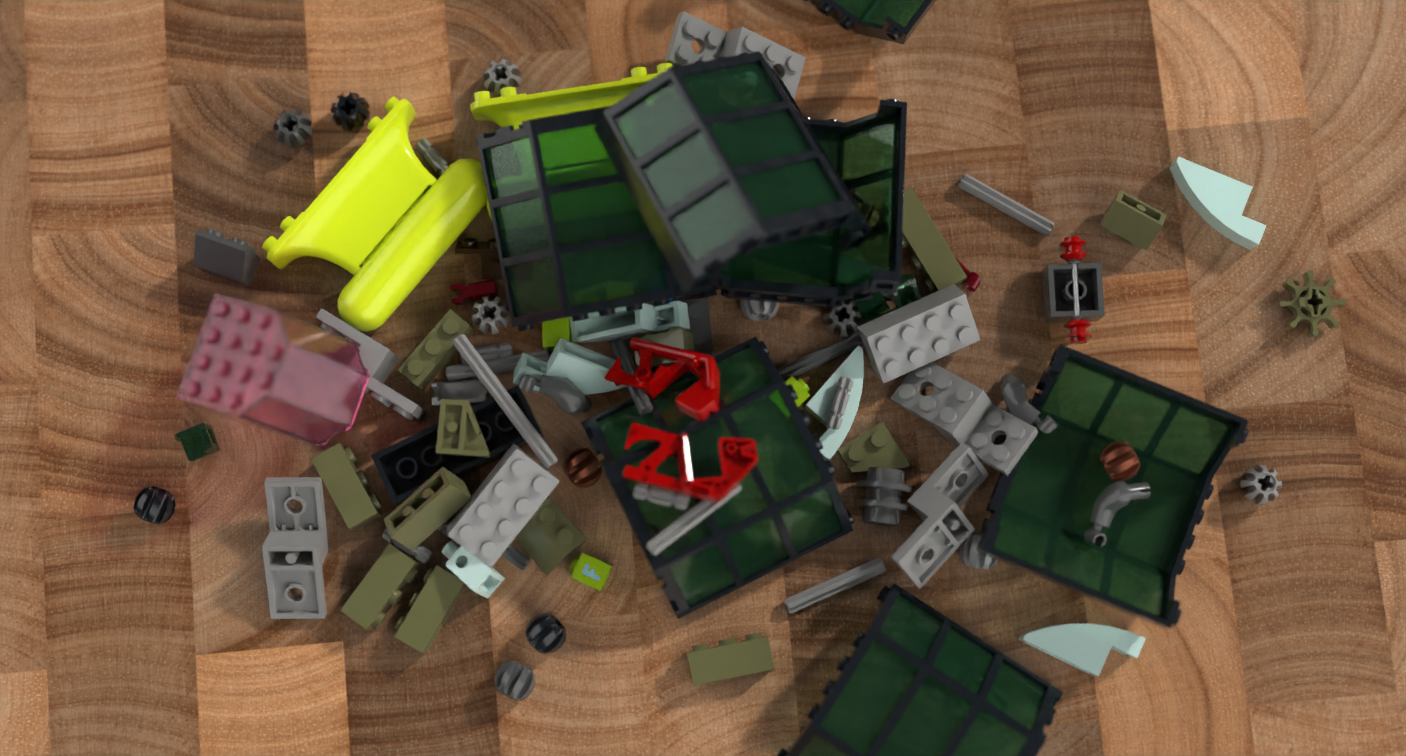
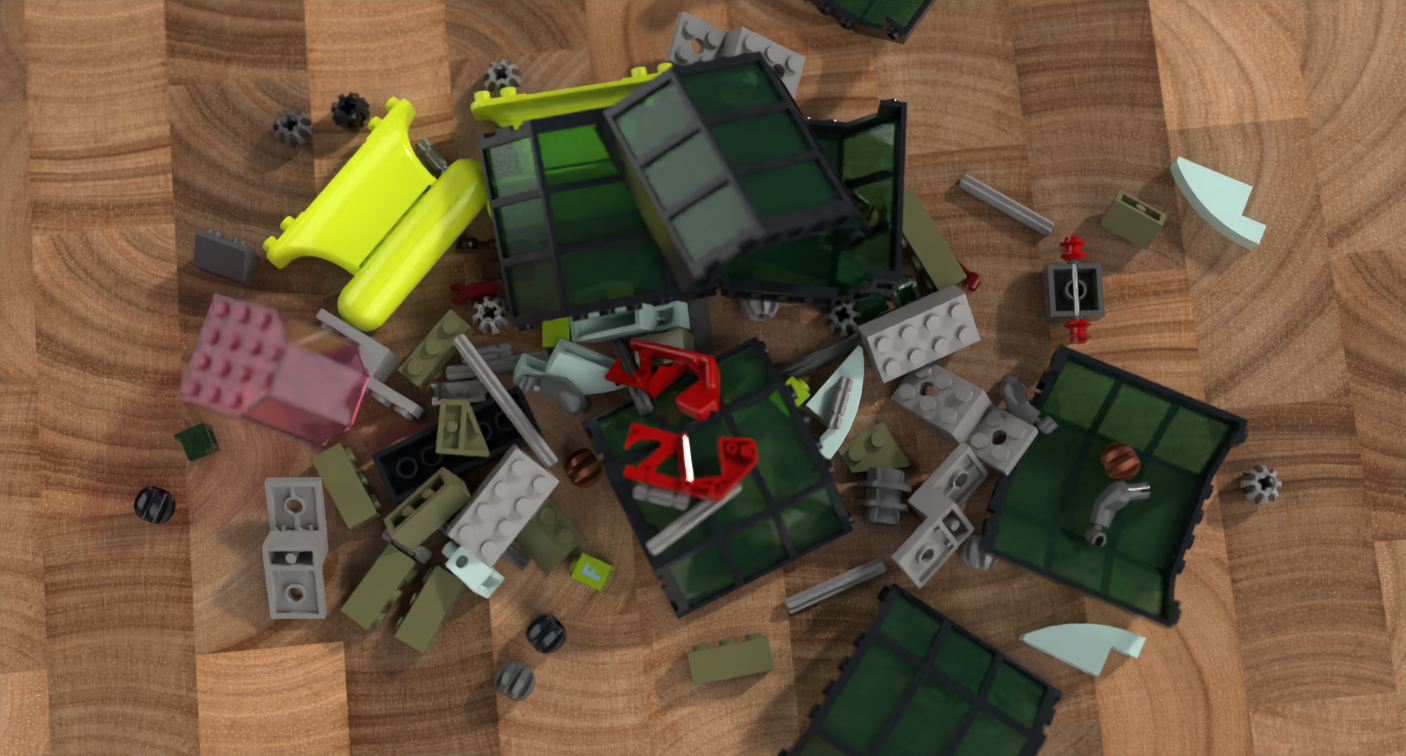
olive gear [1275,270,1346,338] -> none

